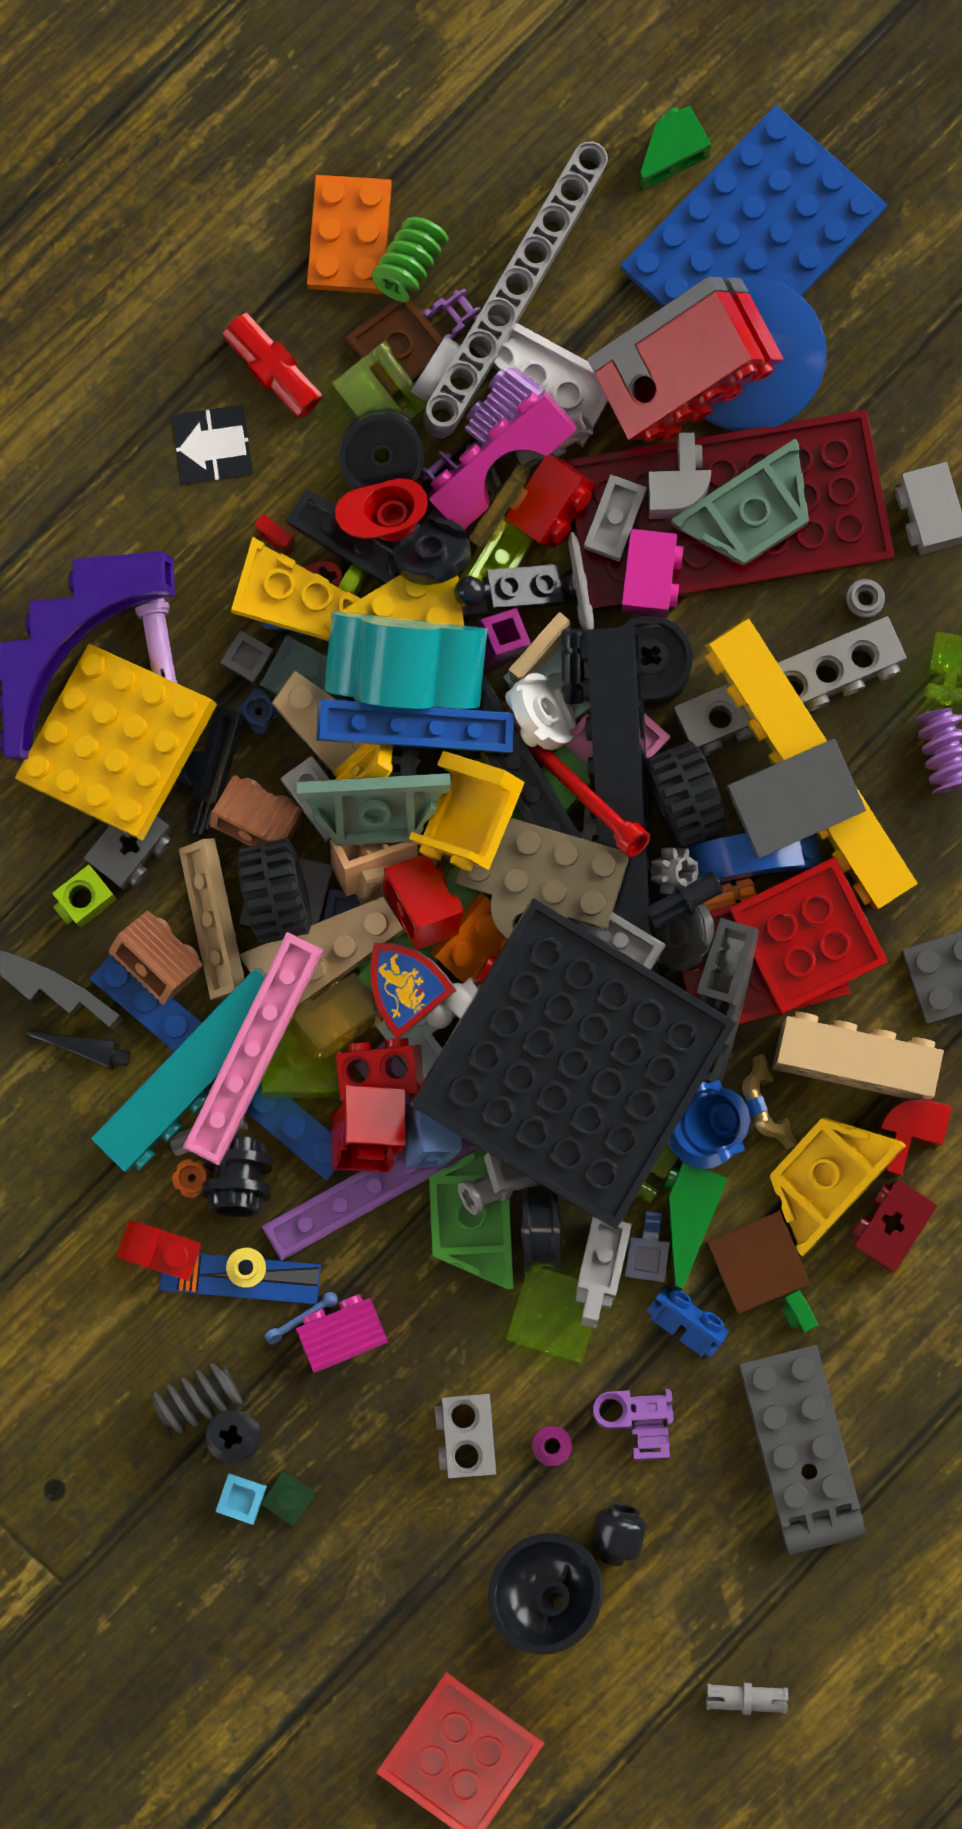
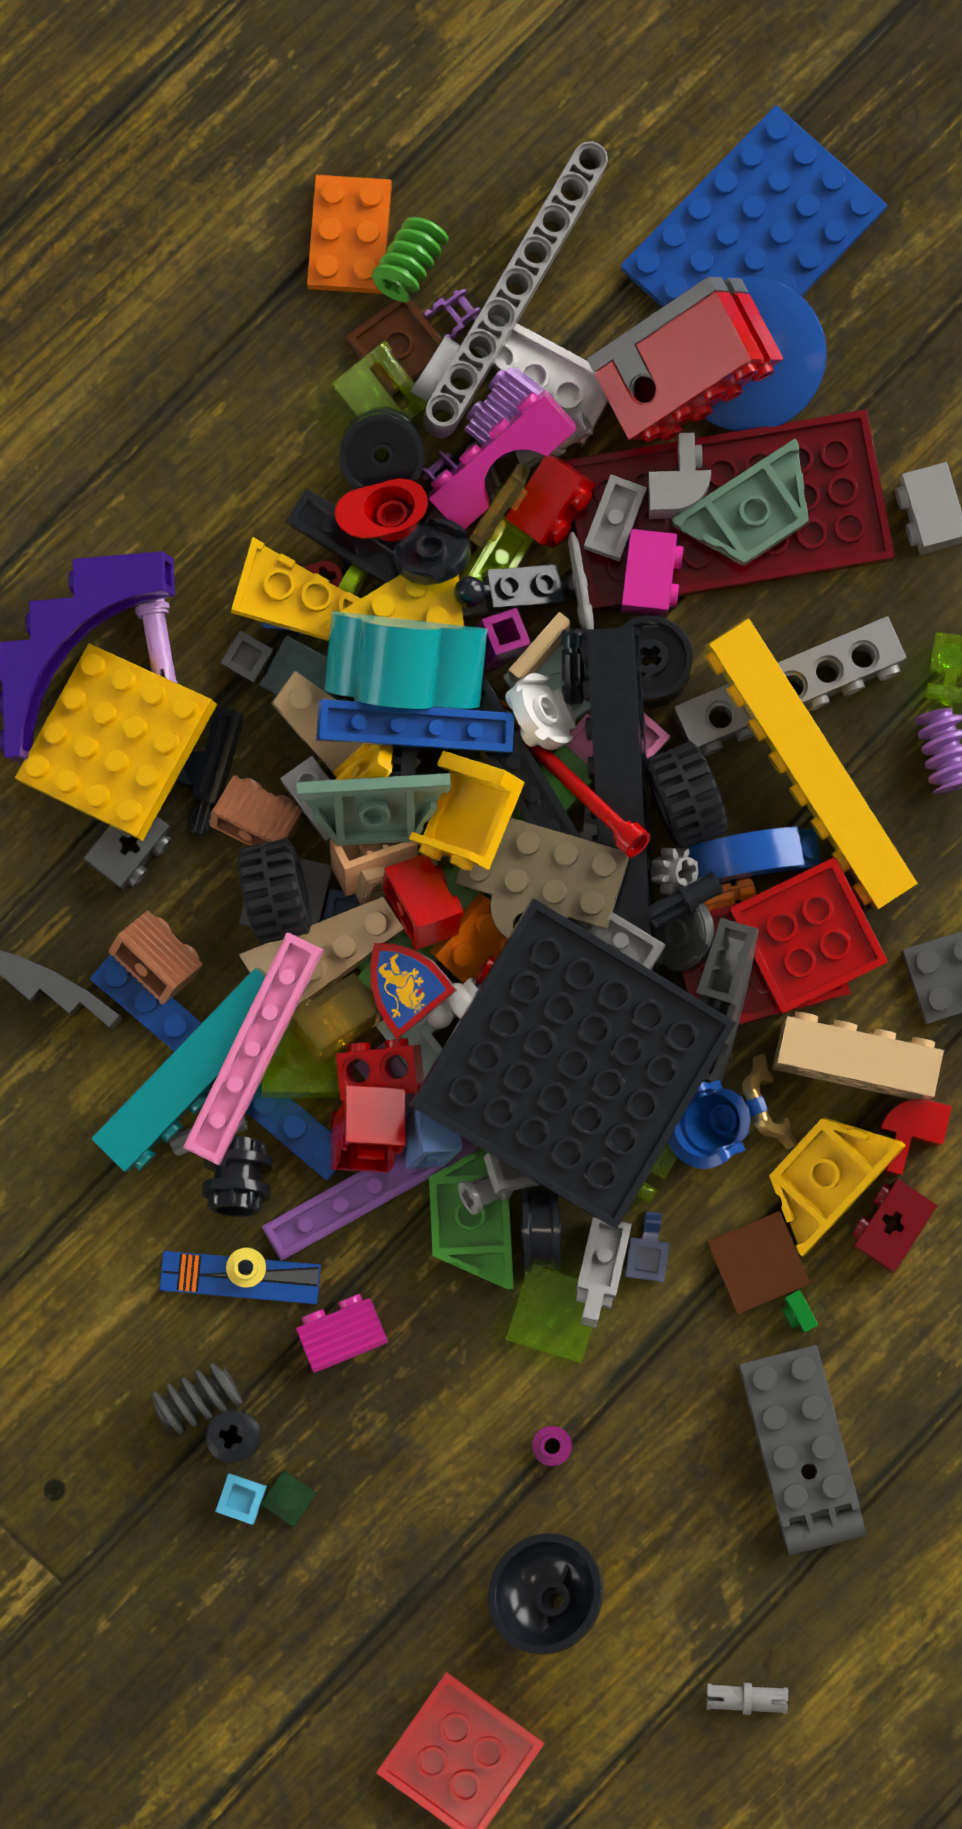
black piece [27,1029,131,1070] -> none
lime brick [52,864,118,928] -> none
red brick [116,1219,202,1281] -> none
black sticker [172,405,253,485] -> none
orange plate [172,1159,211,1198] -> none
tan plate [179,838,244,1000] -> none
red piece [222,312,323,420] -> none
dark blue plate [236,689,281,735] -> none
red tile [255,514,296,555] -> none
medium blue hinge [265,1292,338,1344] -> none
light grey brick [435,1394,496,1478] -> none
black head [590,1503,646,1566] -> none
medium lavender piece [593,1388,674,1461] -> none
green slope [639,105,711,191] -> none
blue hinge [646,1284,729,1358] -> none
green slope [664,1162,728,1290] -> none
dark grey tile [726,738,866,858] -> none
light grey plate [846,579,885,618] -> none

